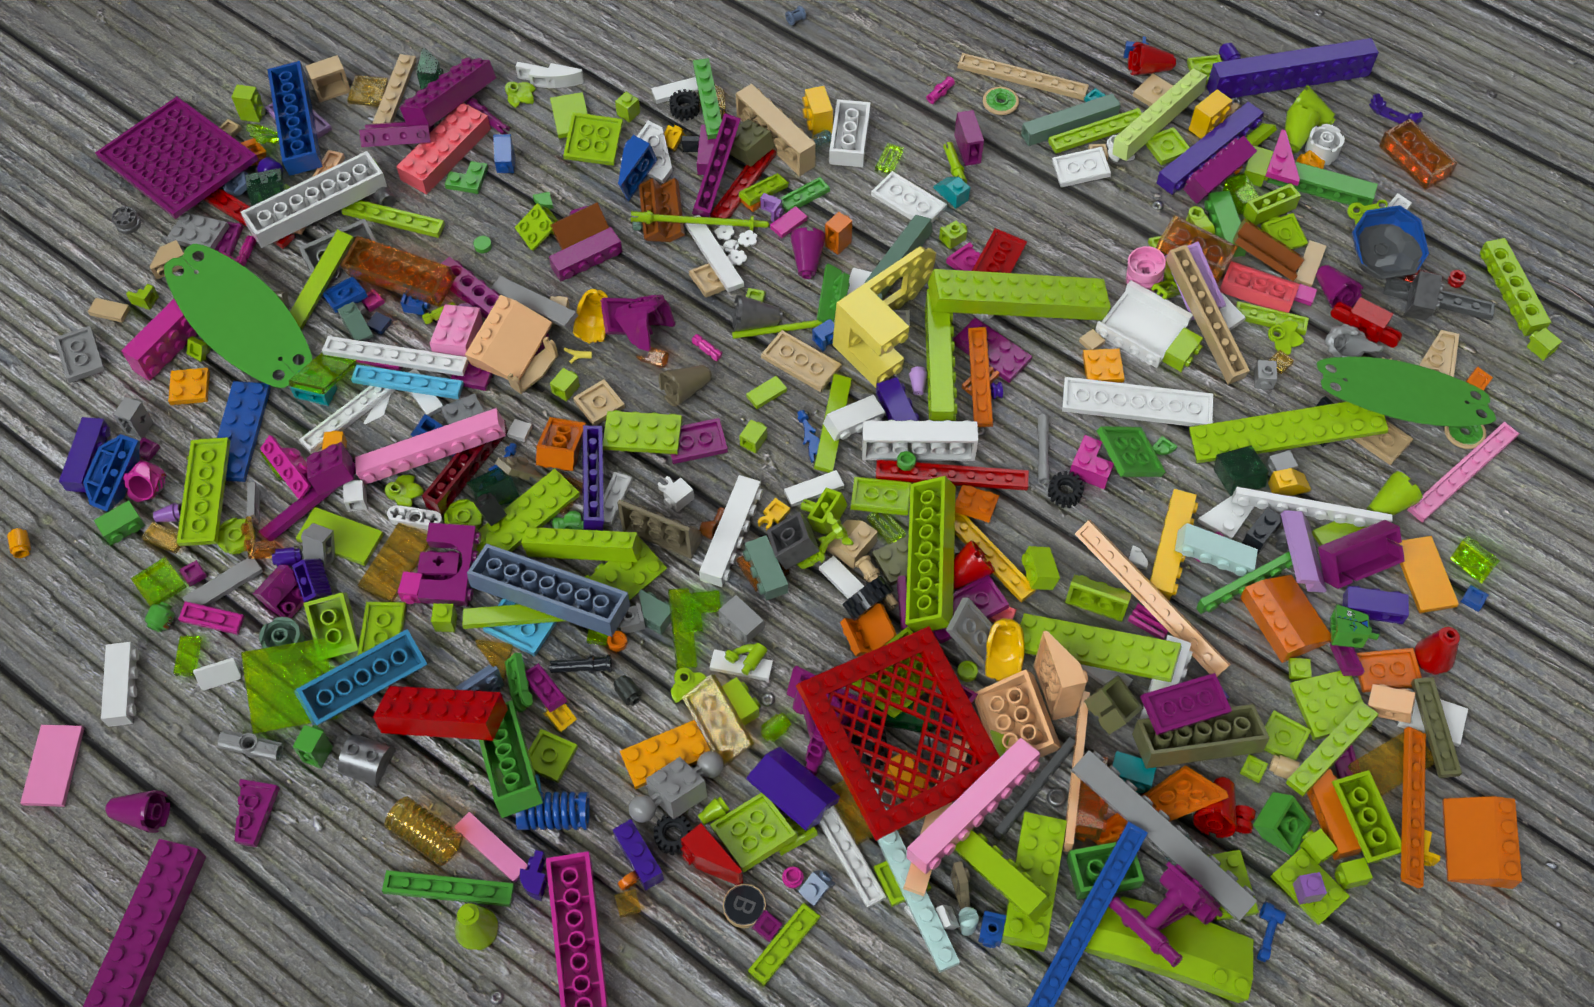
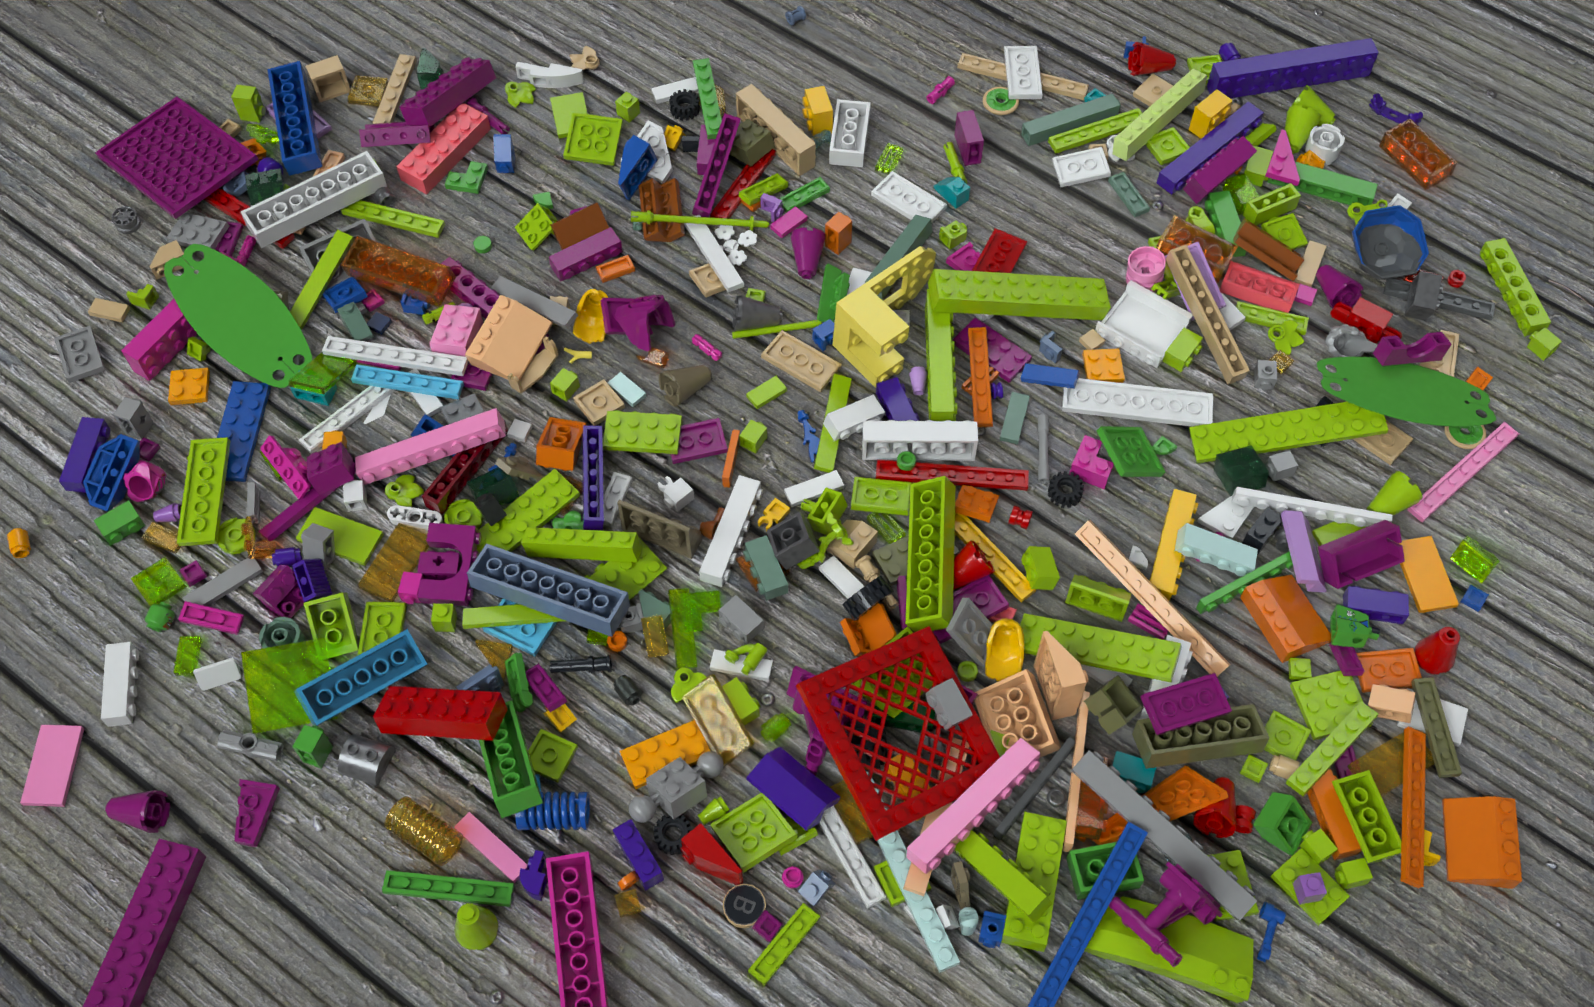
yellow slope [1268,468,1311,496] -> none
none -> tan plate [570,46,600,70]
none -> orange tile [596,255,635,283]
none -> light aqua tile [608,372,646,407]
none -> clear yellow tile [641,615,669,658]
none -> orange tile [722,429,740,488]
none -> light grey brick [926,678,973,730]
none -> sand green tile [1000,392,1030,445]
none -> white tile [1004,46,1043,99]
none -> red wheel [1008,505,1033,530]
none -> blue tile [1021,363,1079,389]
none -> sand blue bracket [1039,331,1062,364]
none -> sand green tile [1108,172,1150,218]
none -> magenta arch [1373,332,1452,366]

